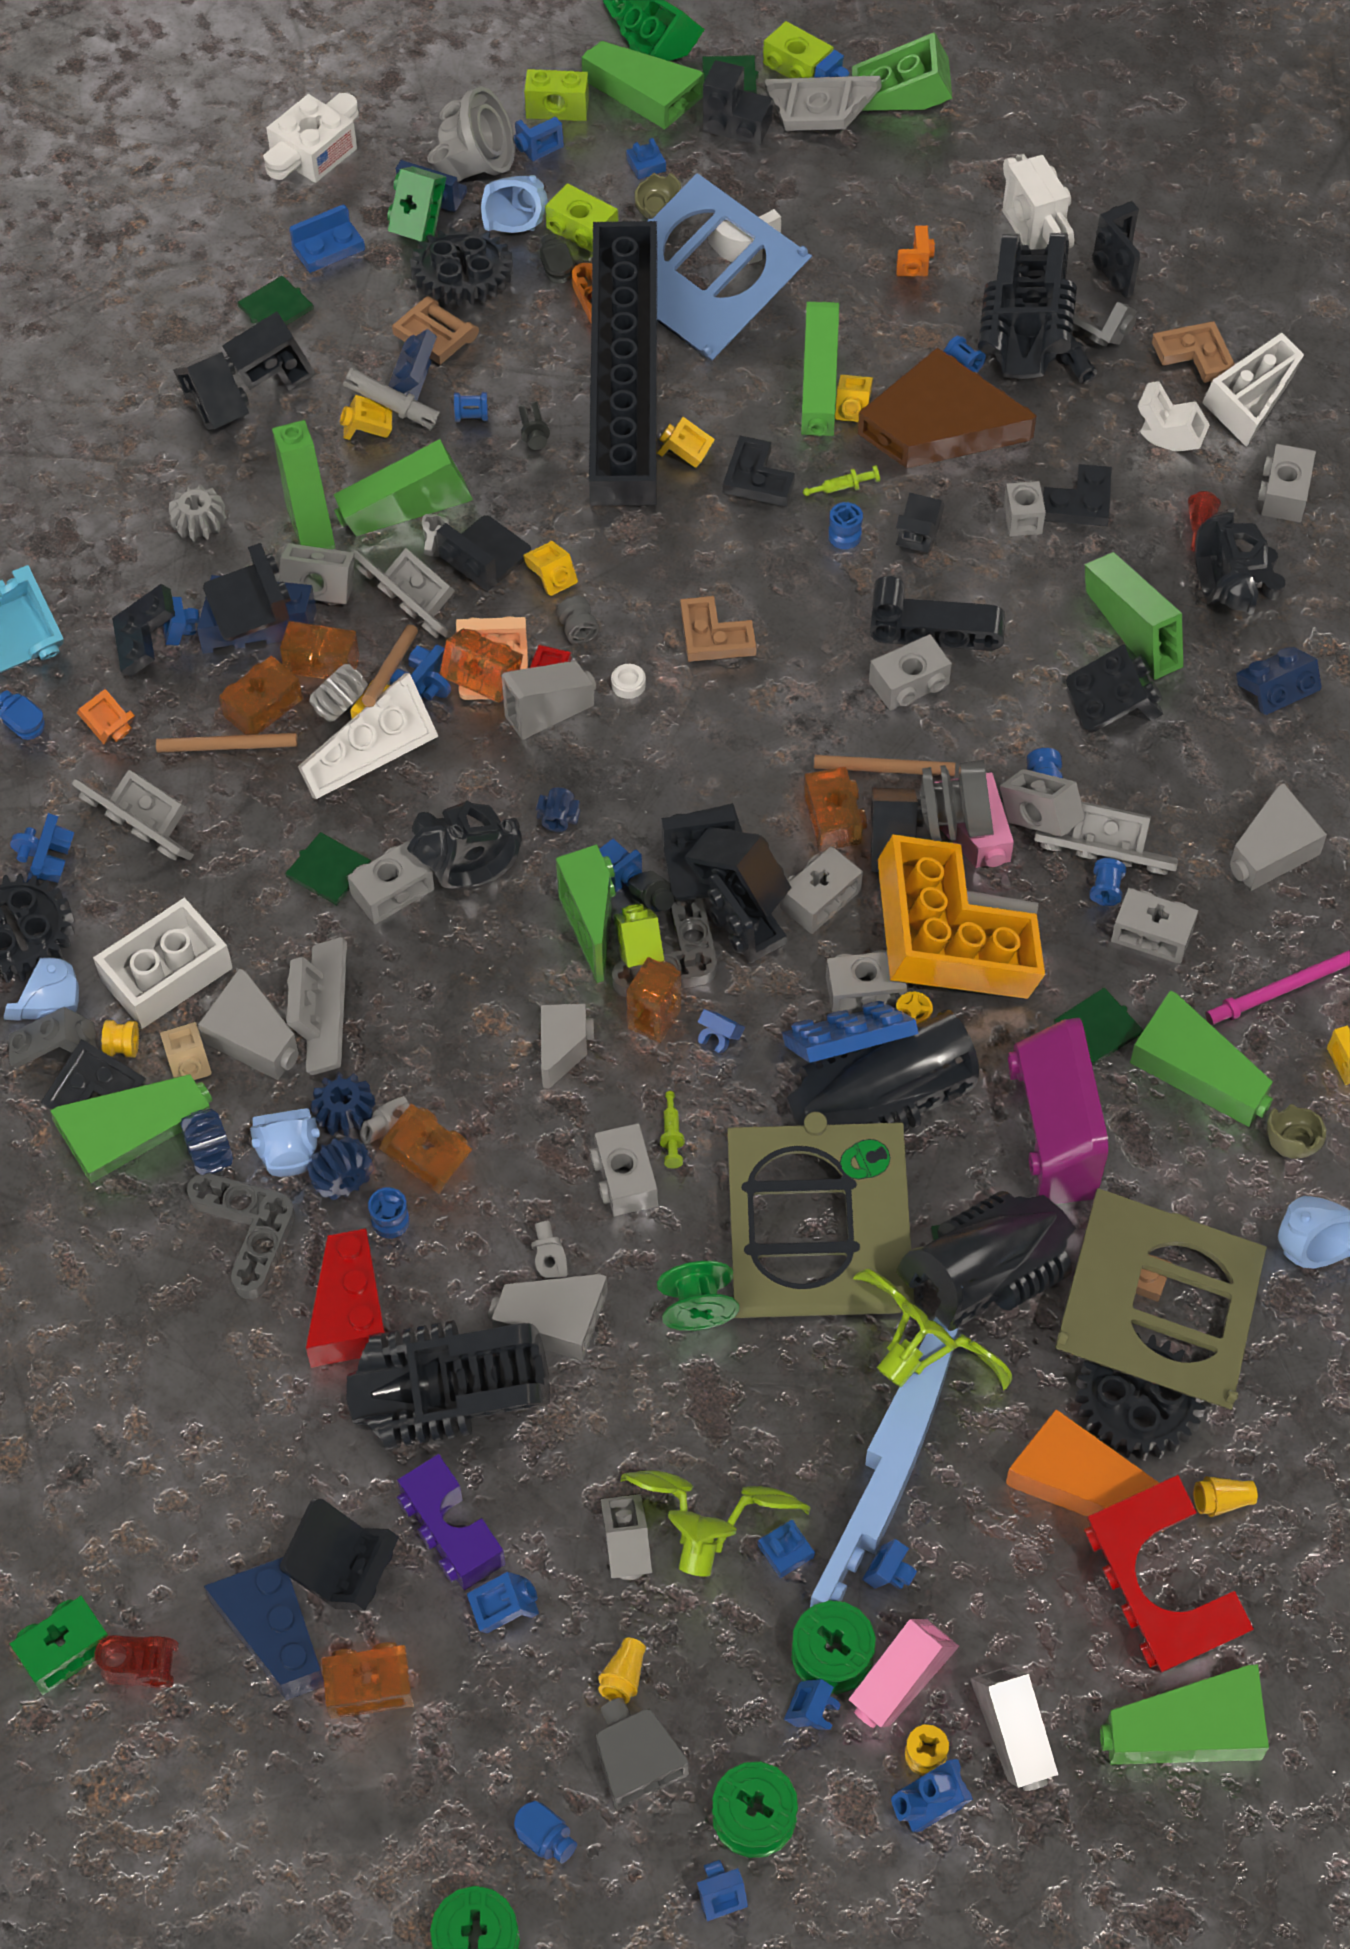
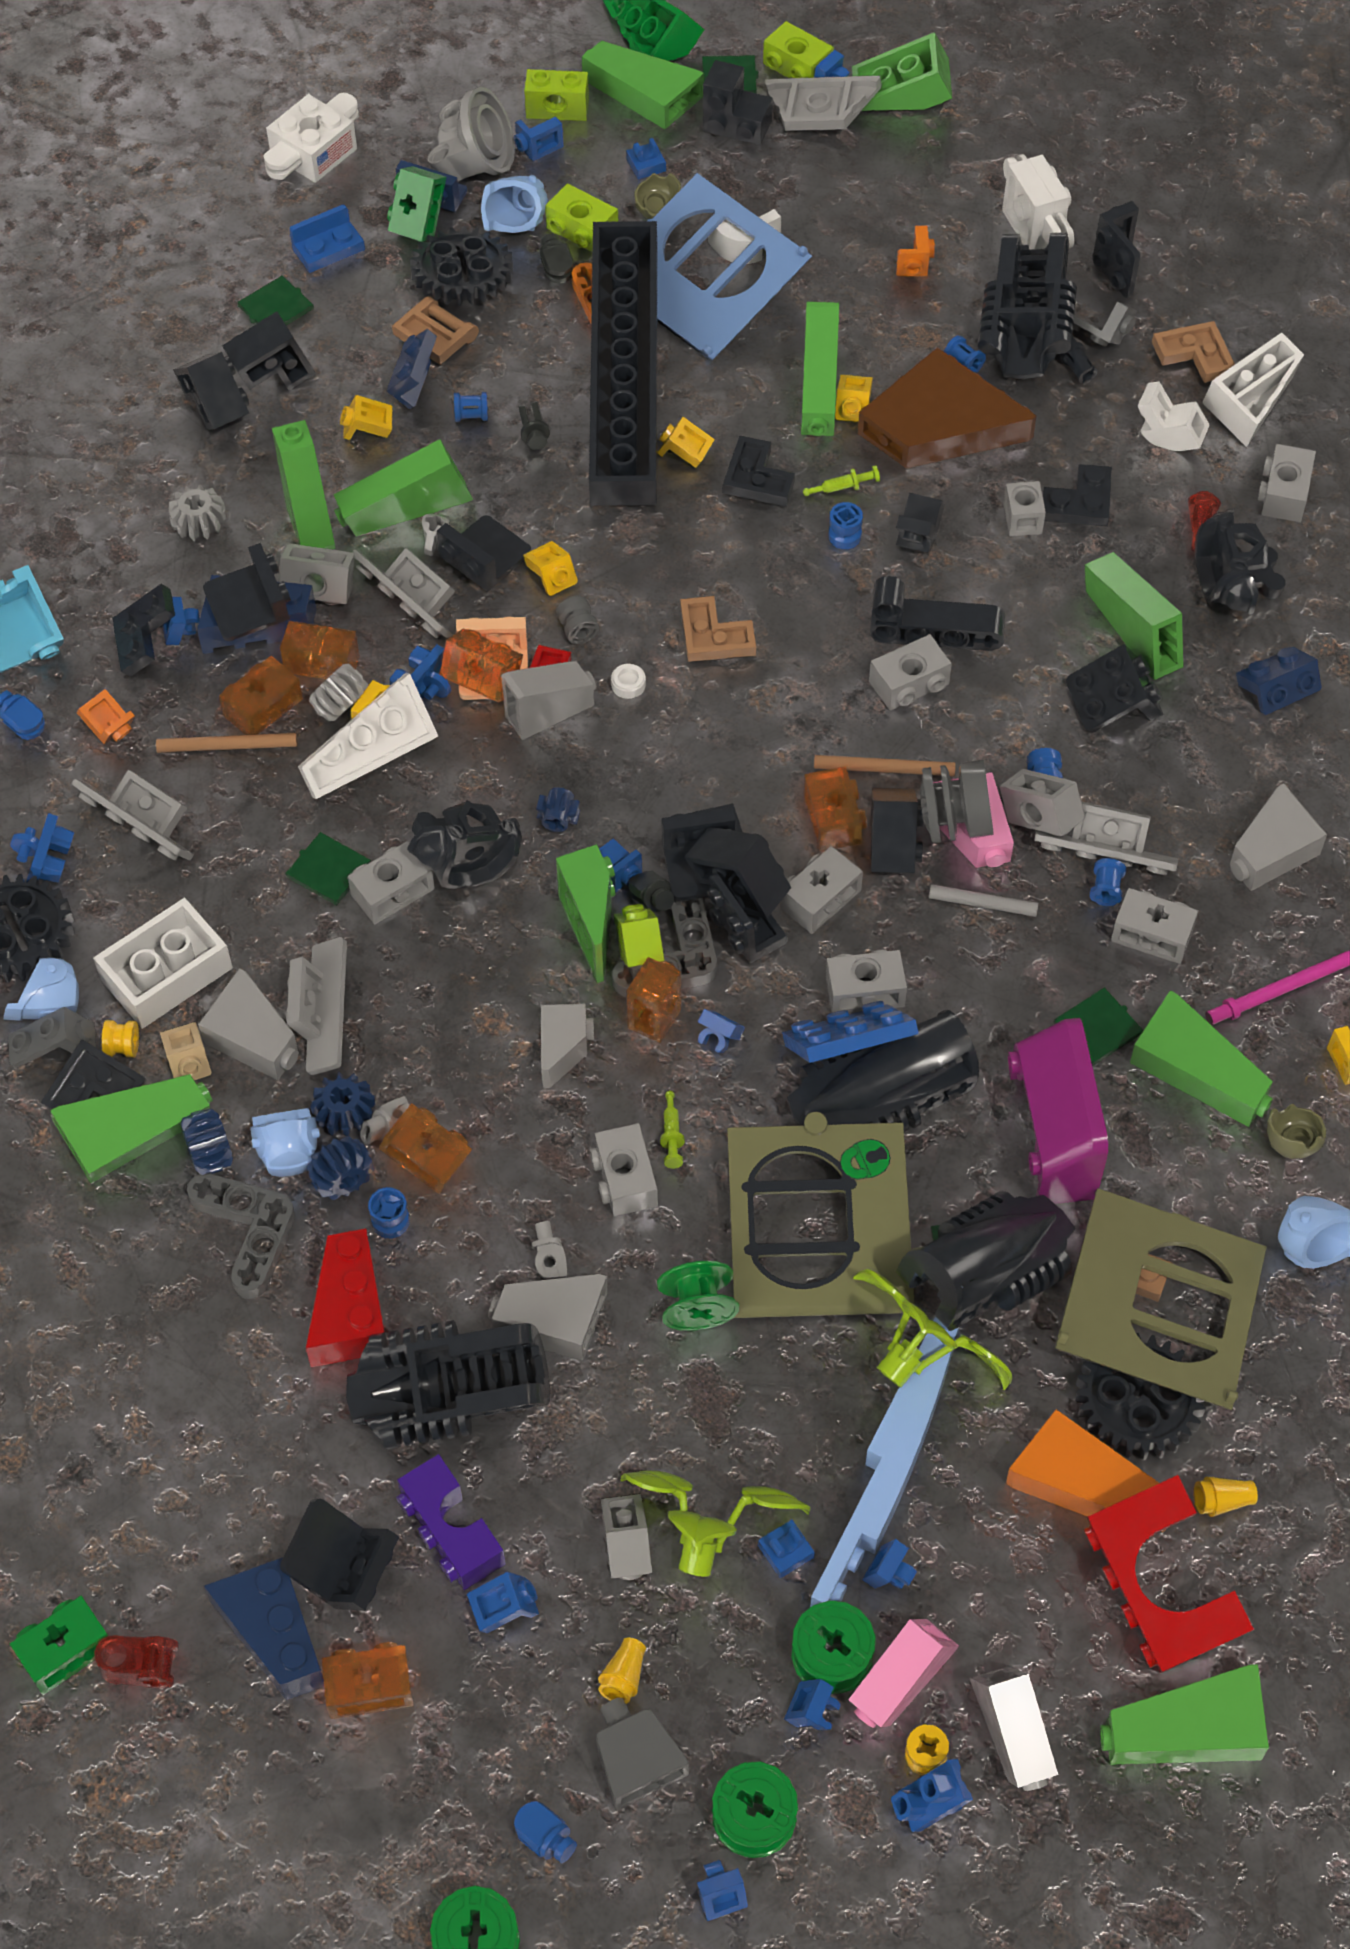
light grey pin [343,367,440,431] -> none
medium nougat bar [362,624,418,707] -> none
light orange brick [878,834,1045,999] -> none
yellow wheel [895,991,933,1024] -> none

